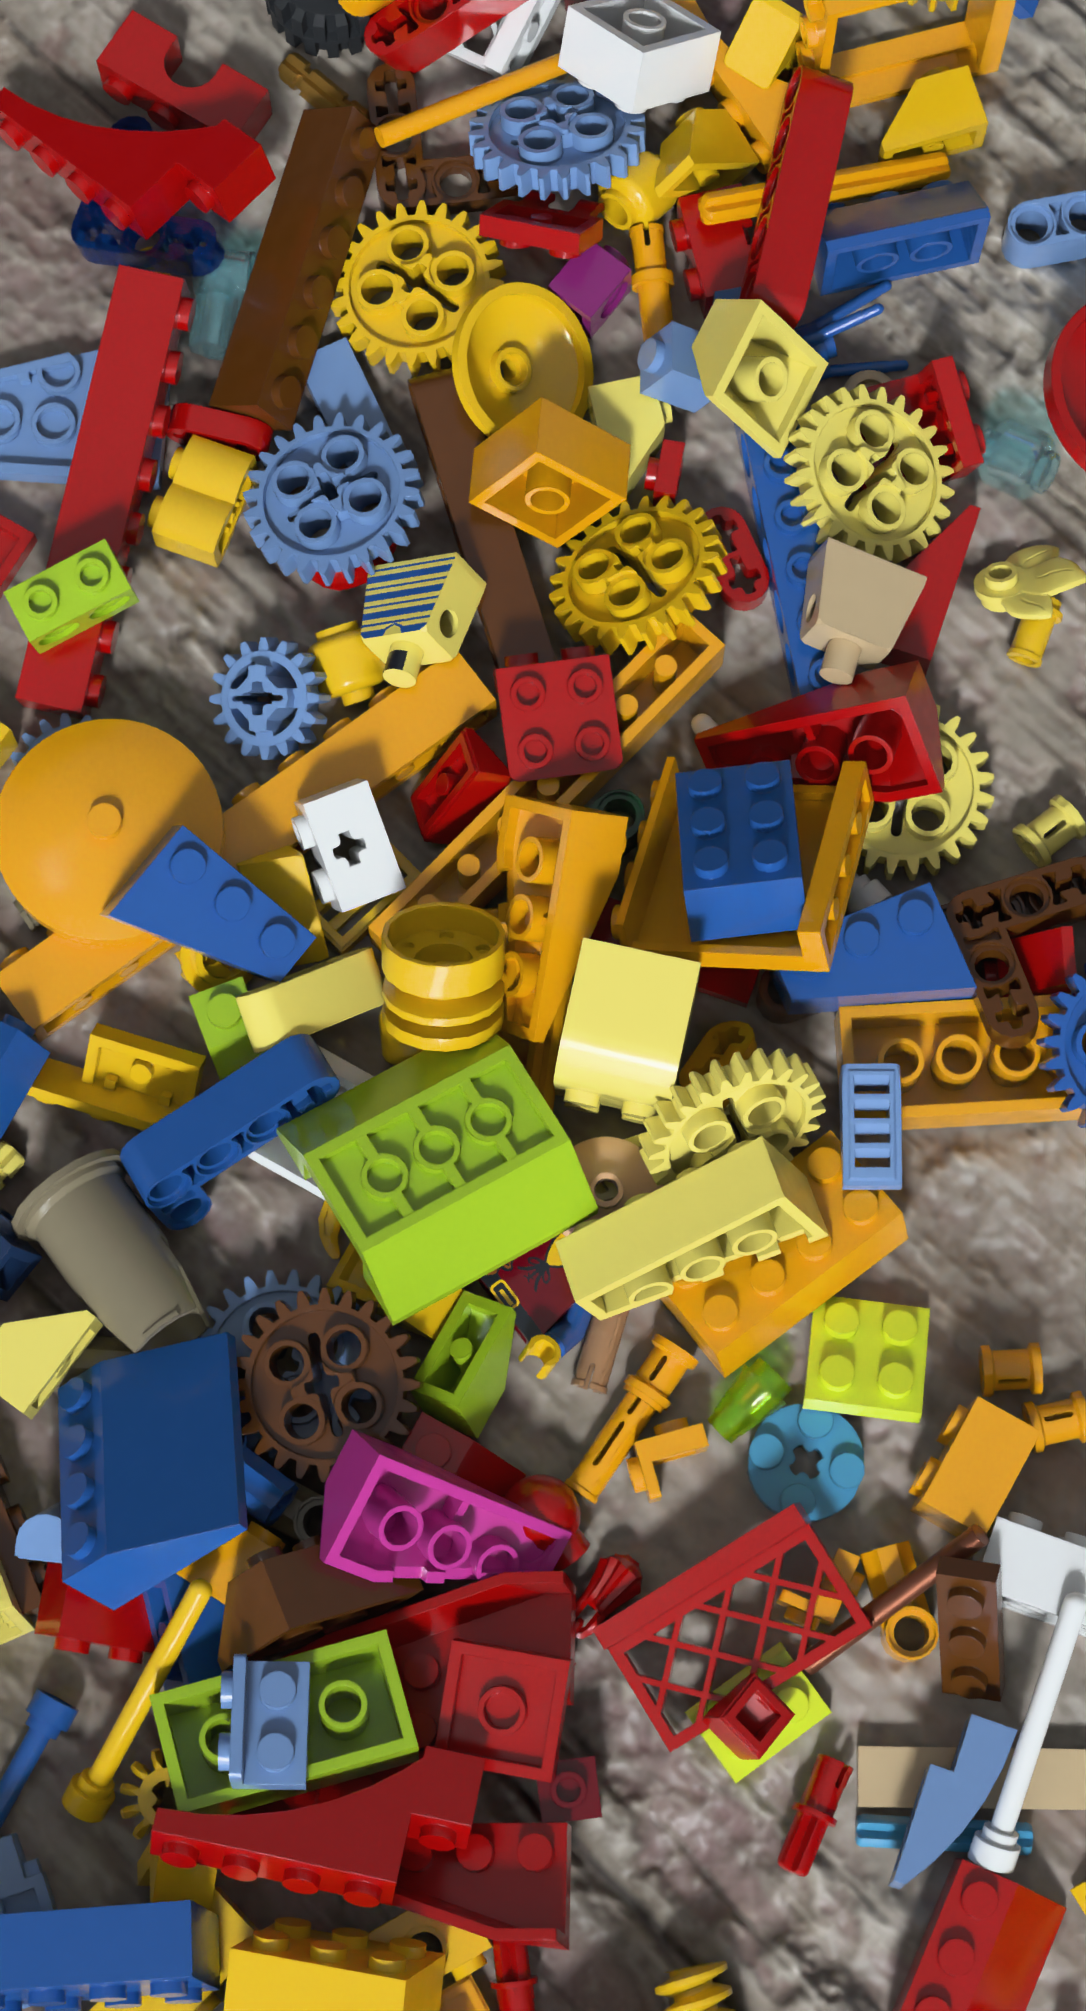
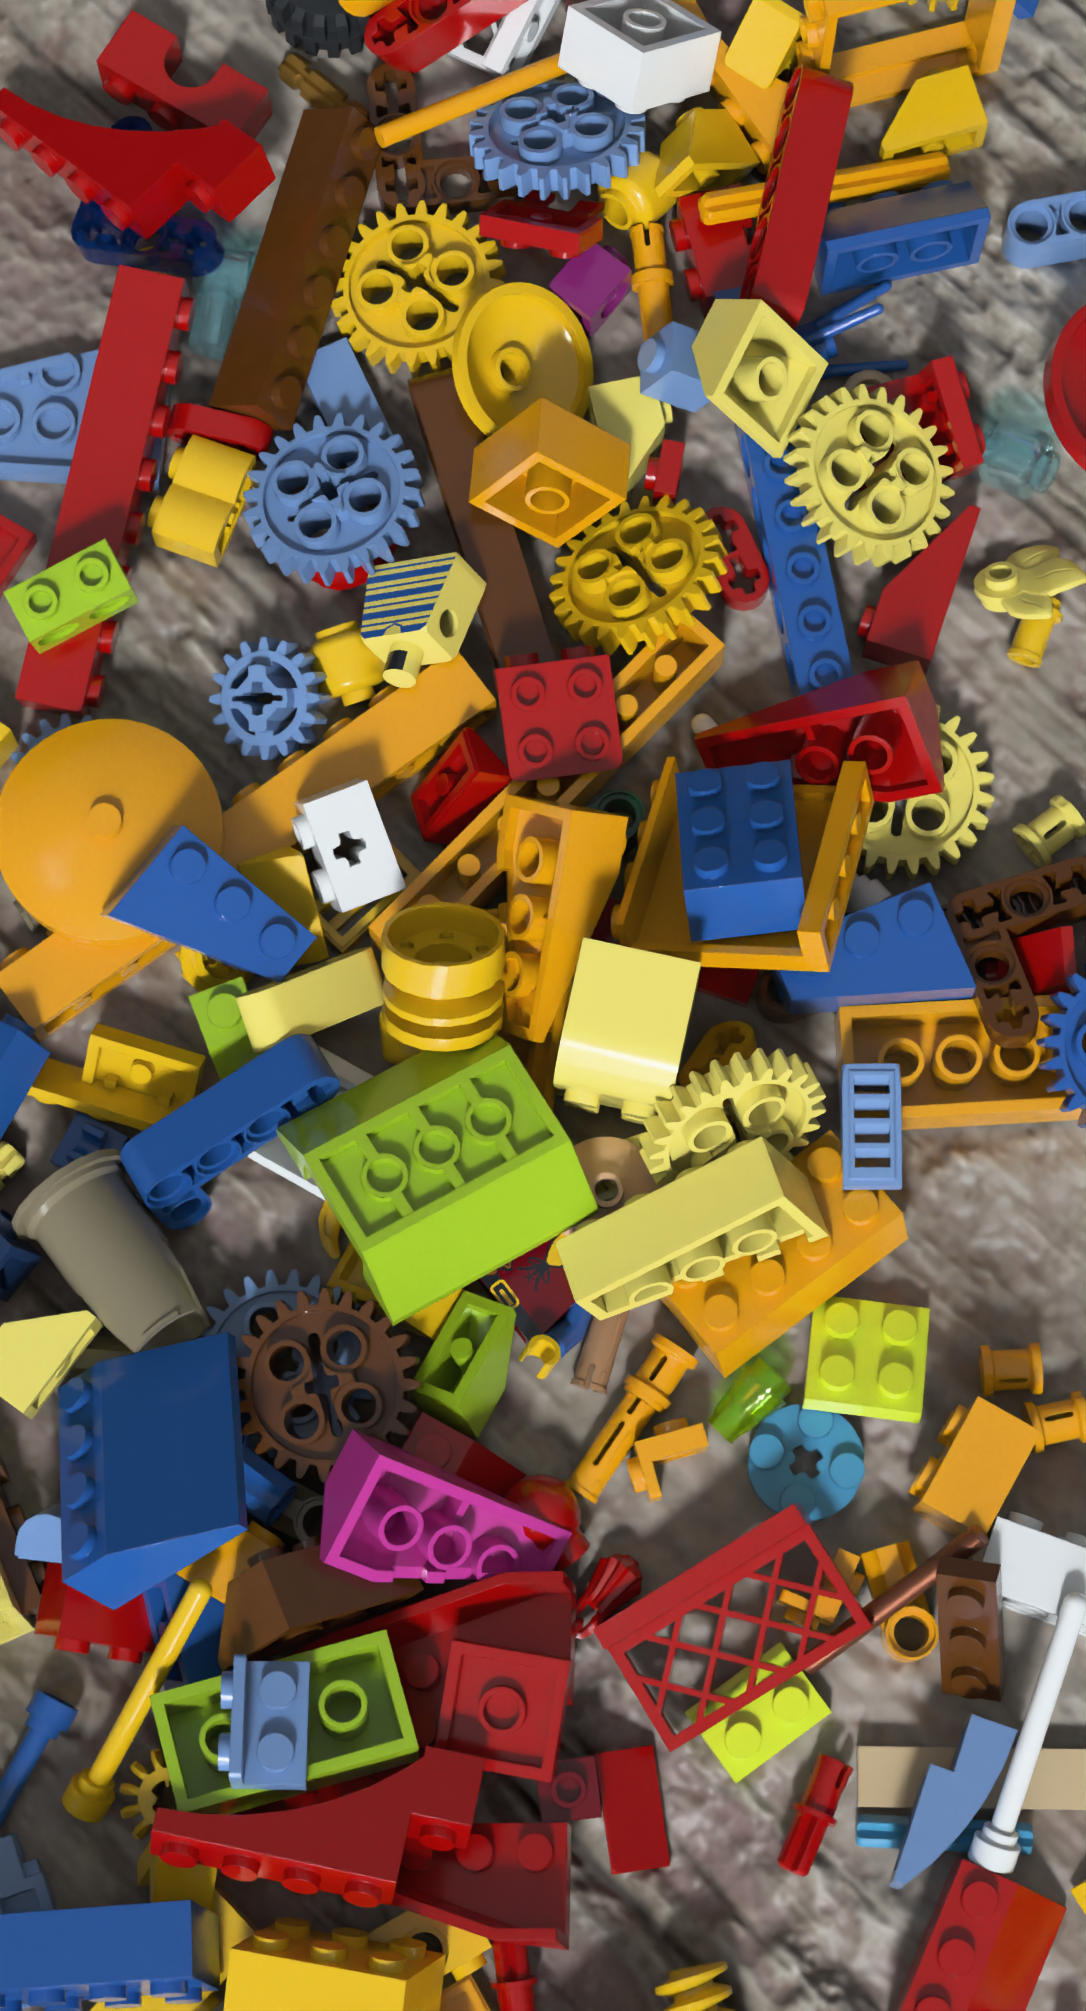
red slope [702,1673,795,1760] -> none
tan torso [800,537,927,685] -> none
none -> blue tile [50,1111,130,1169]
none -> red slope [594,1745,670,1875]

